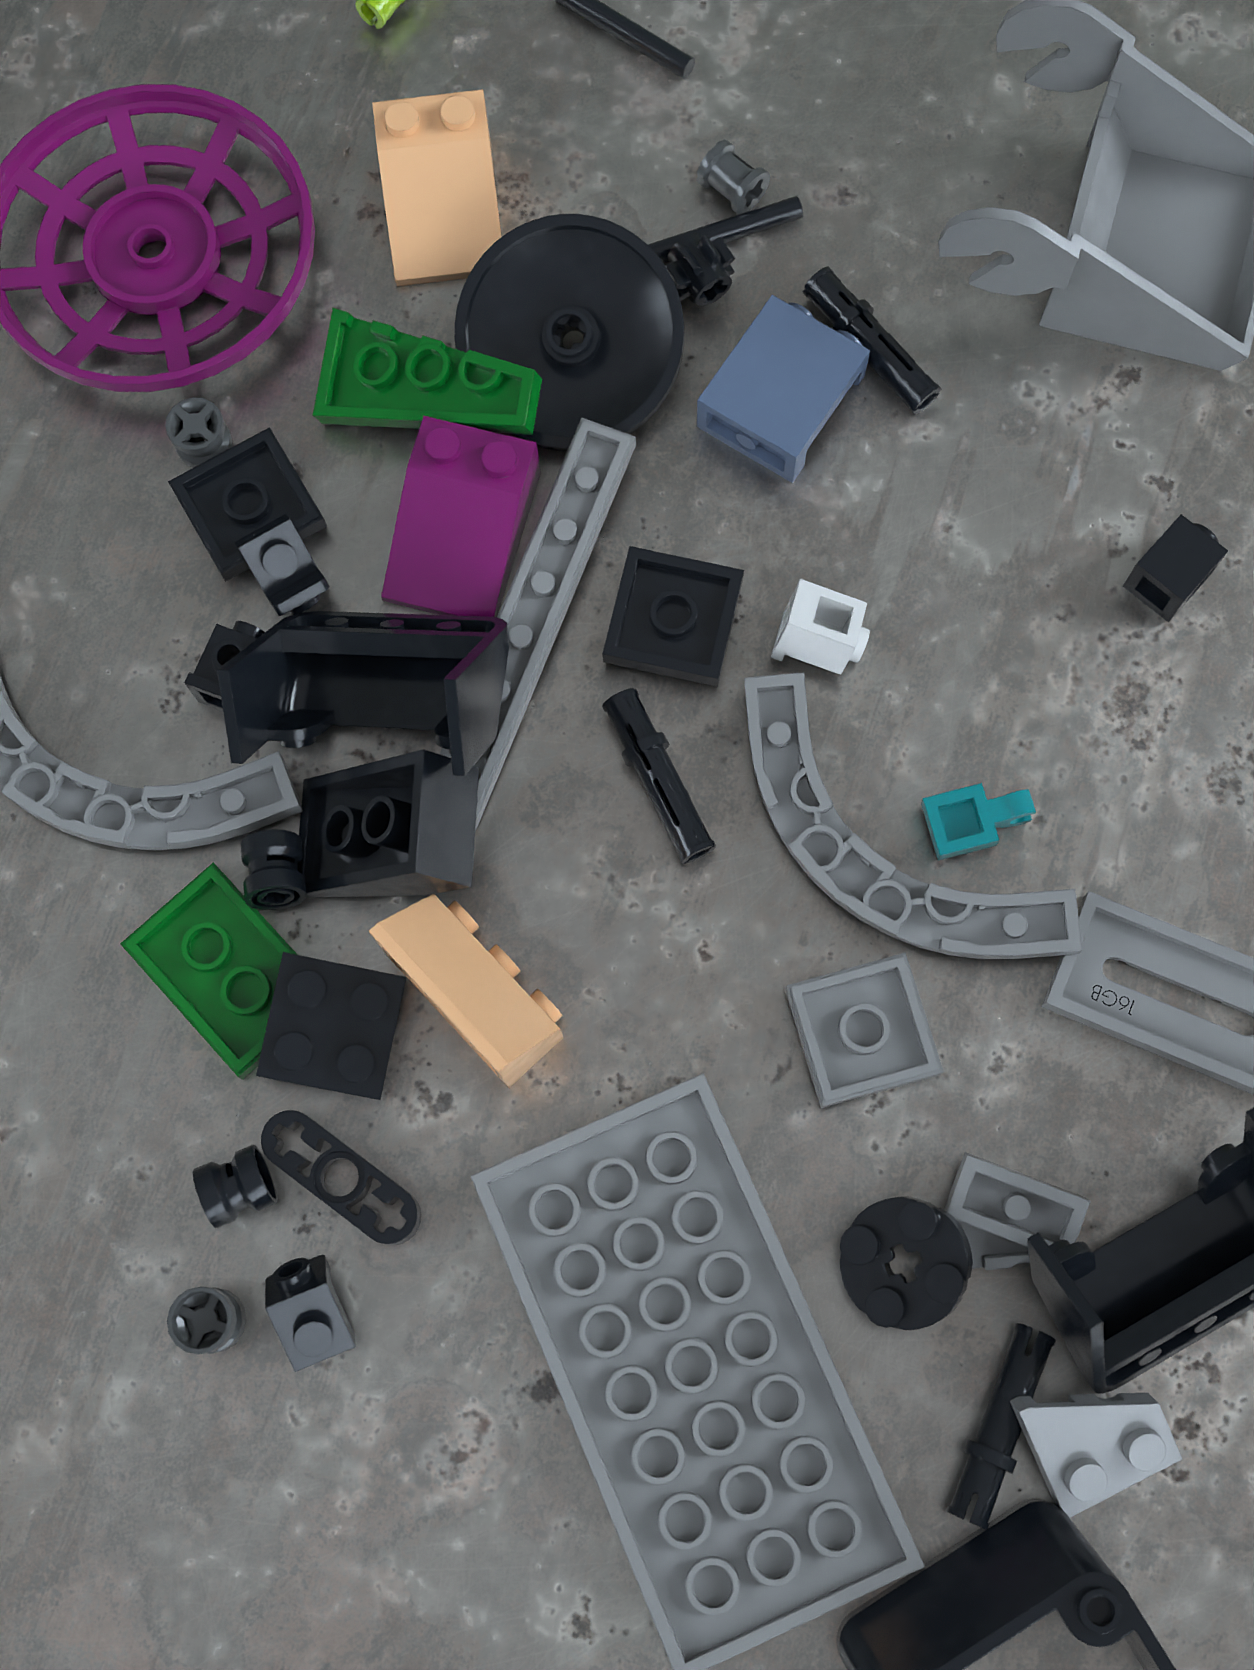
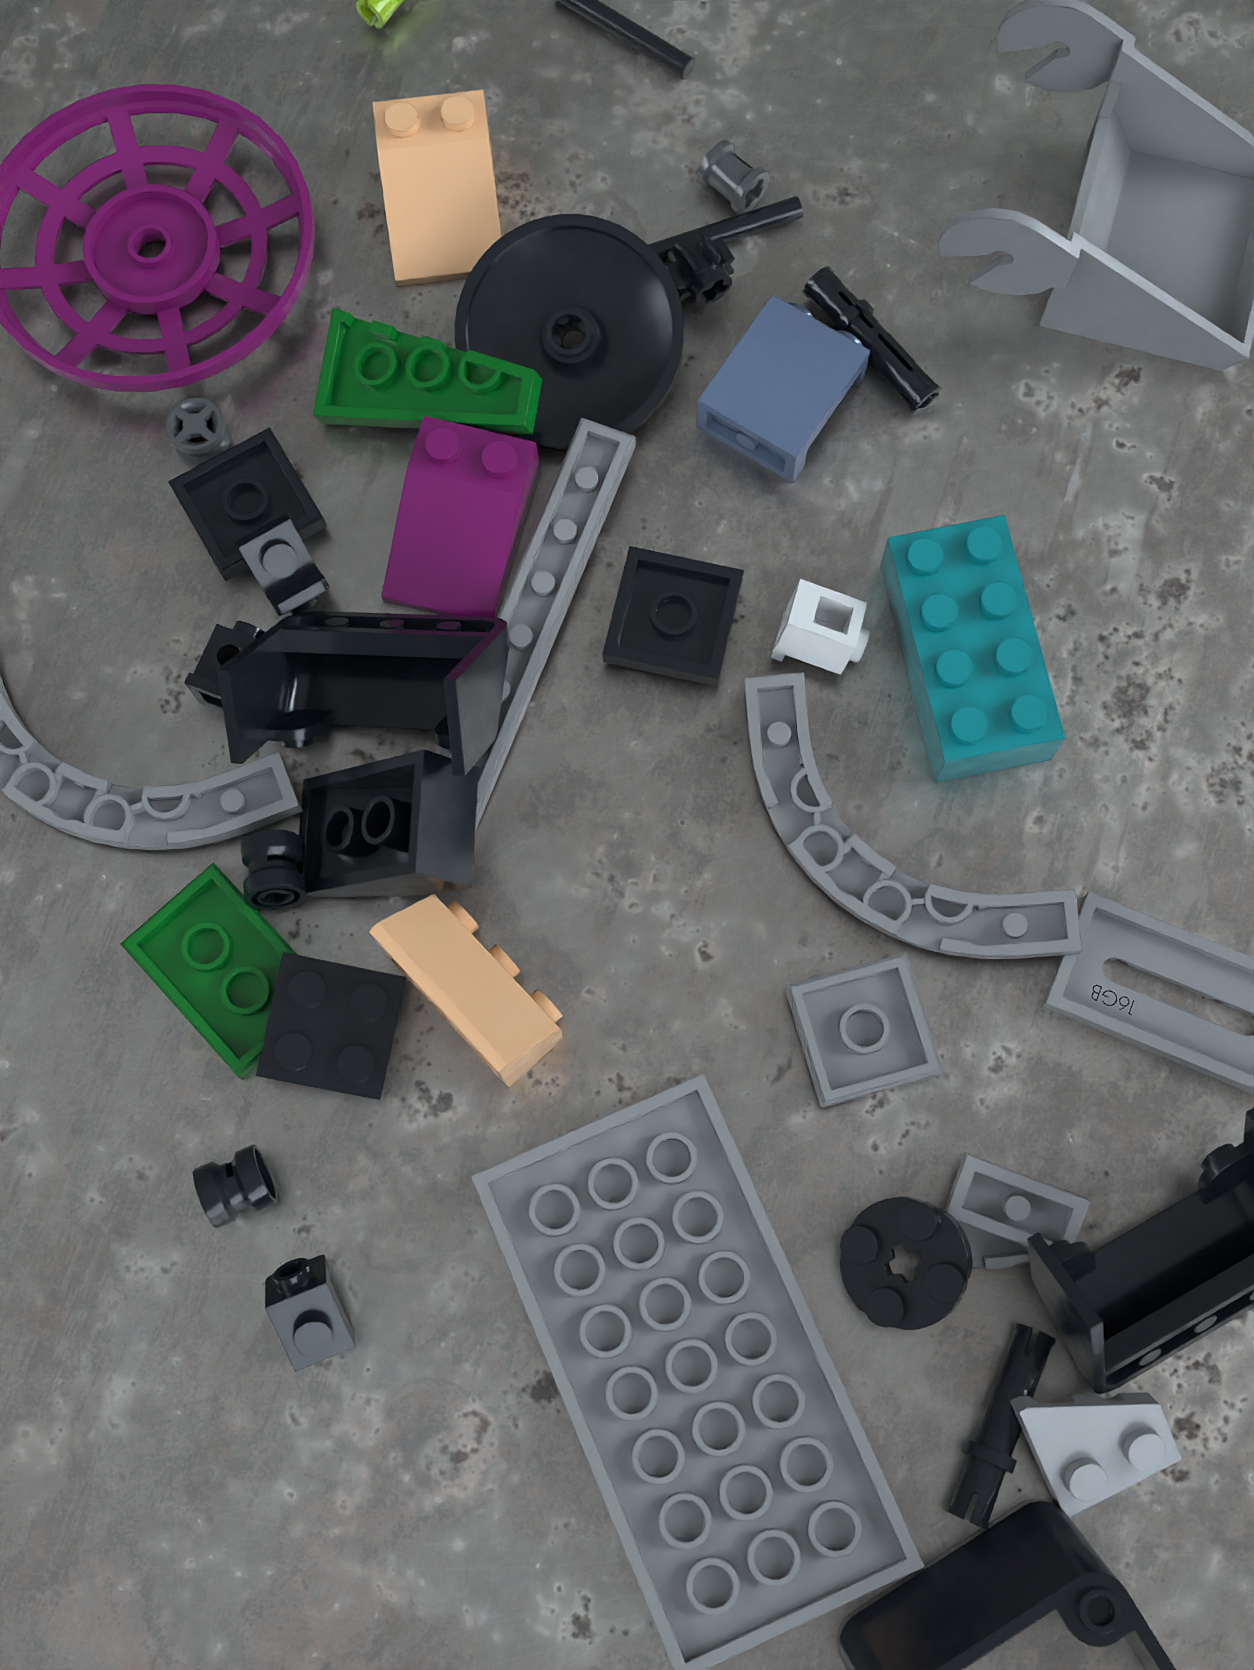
dark grey wheel [167,1286,246,1354] -> none
black beam [261,1110,421,1245] -> none
black pin [602,688,716,864] -> none
teal plate [921,783,1036,861] -> none
black brick [1123,514,1228,623] -> none
none -> teal brick [880,515,1066,783]

